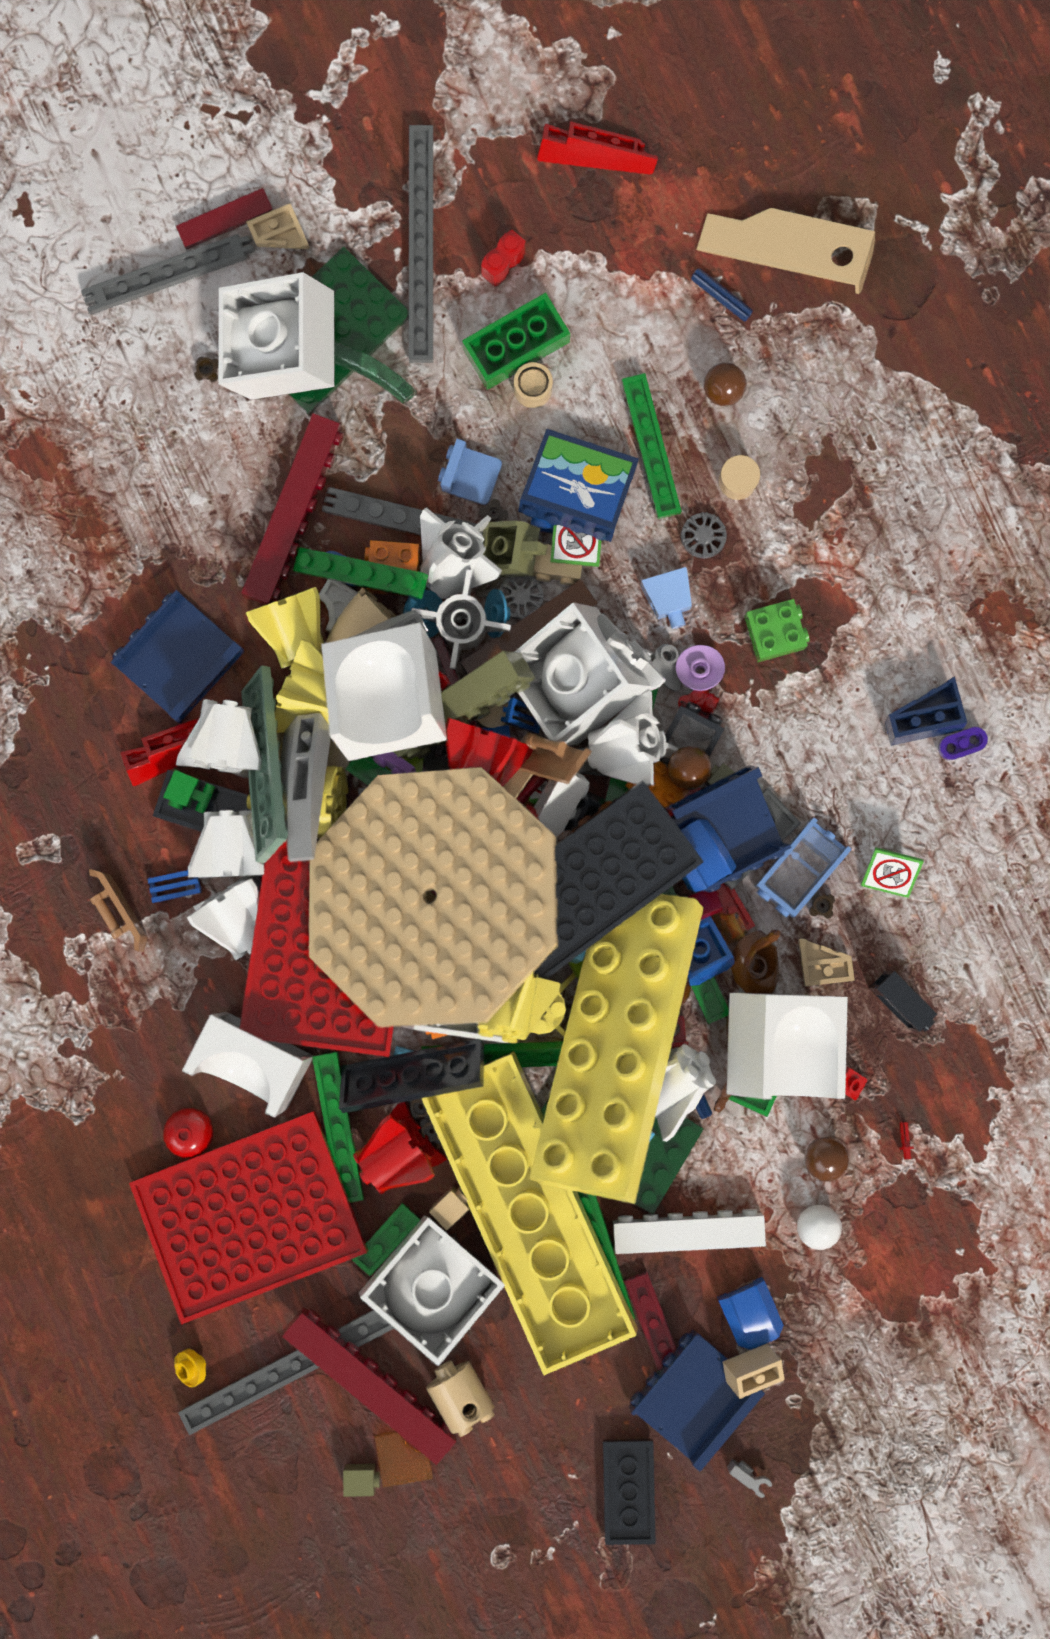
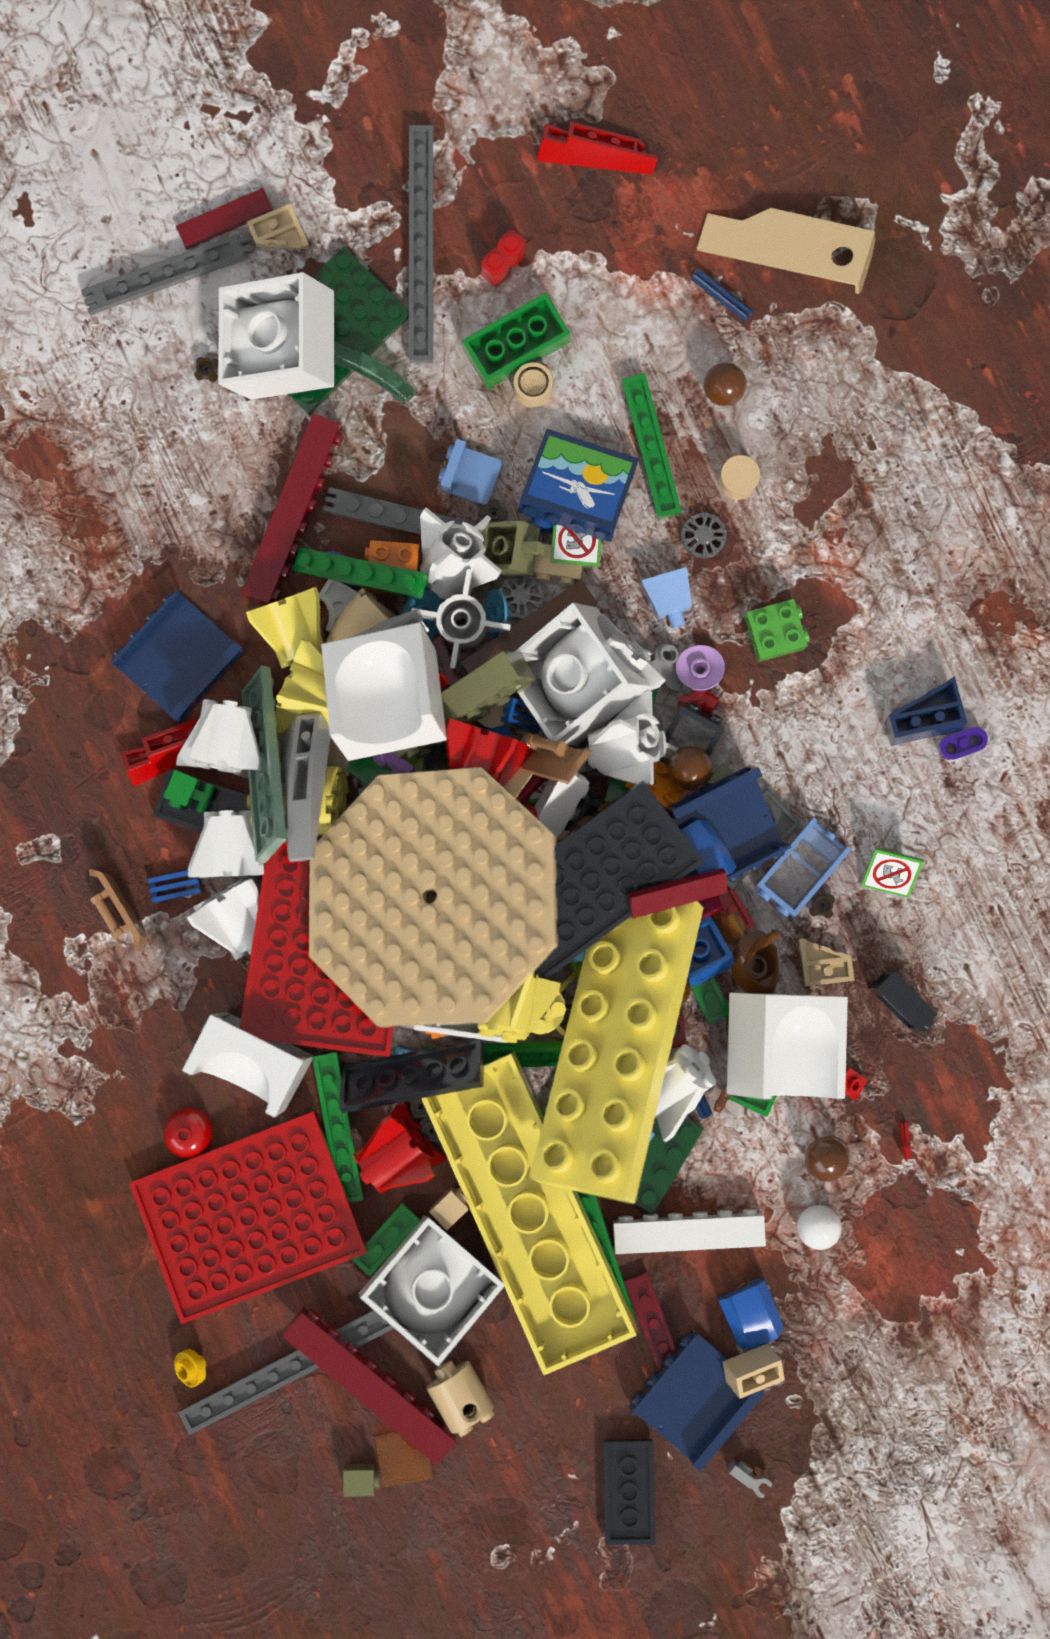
none -> dark red tile [628,868,727,919]

